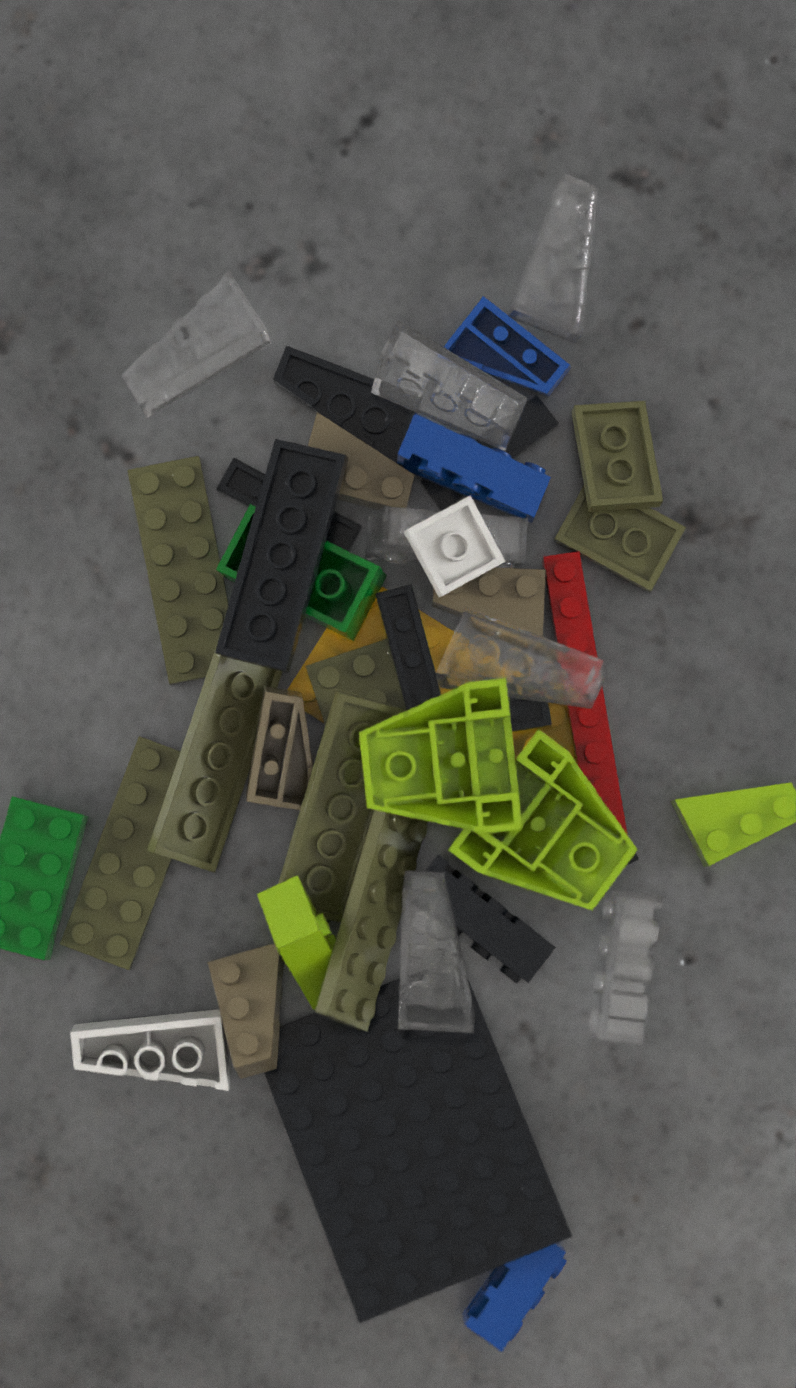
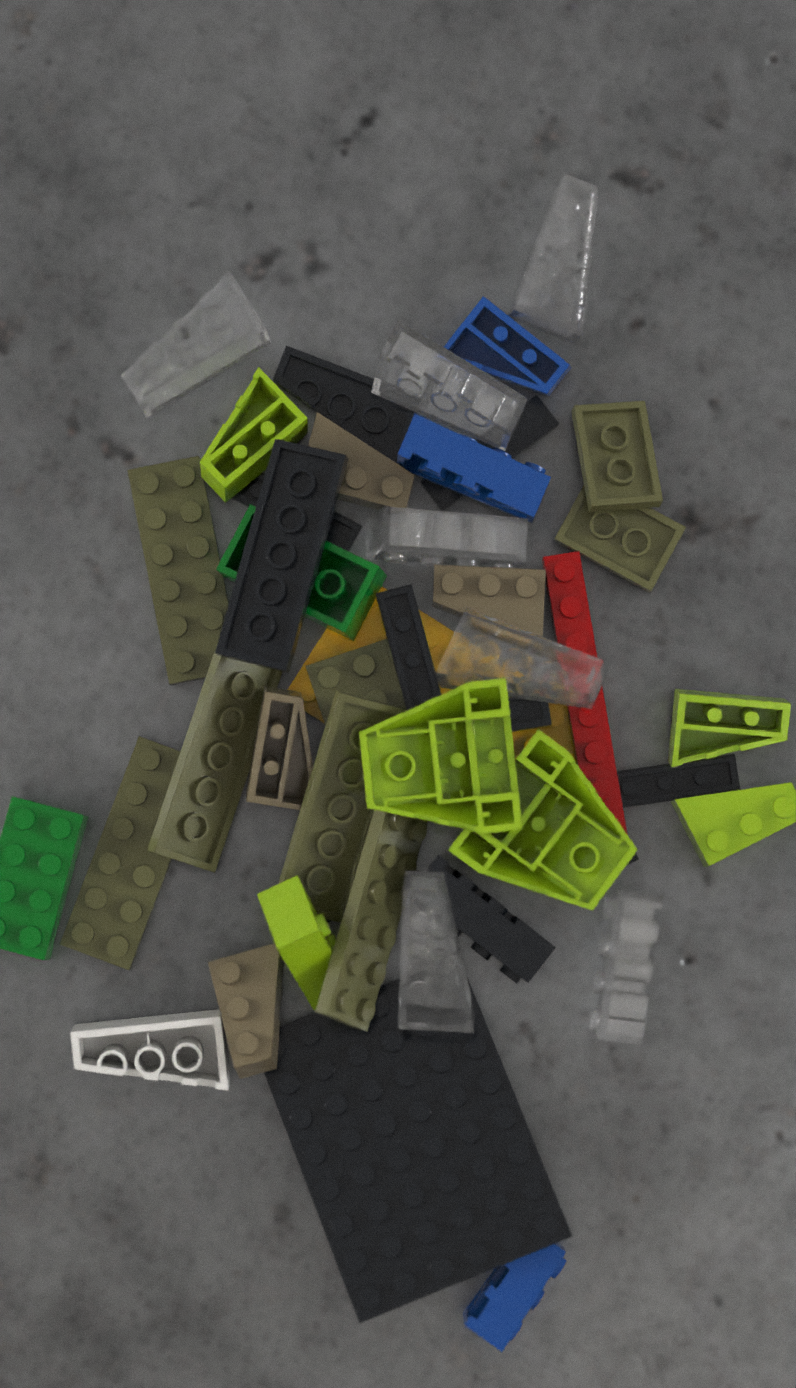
white plate [403,496,506,597] -> none
none -> lime wedge [200,367,308,503]
none -> black tile [617,754,741,808]
none -> lime wedge [667,689,791,767]

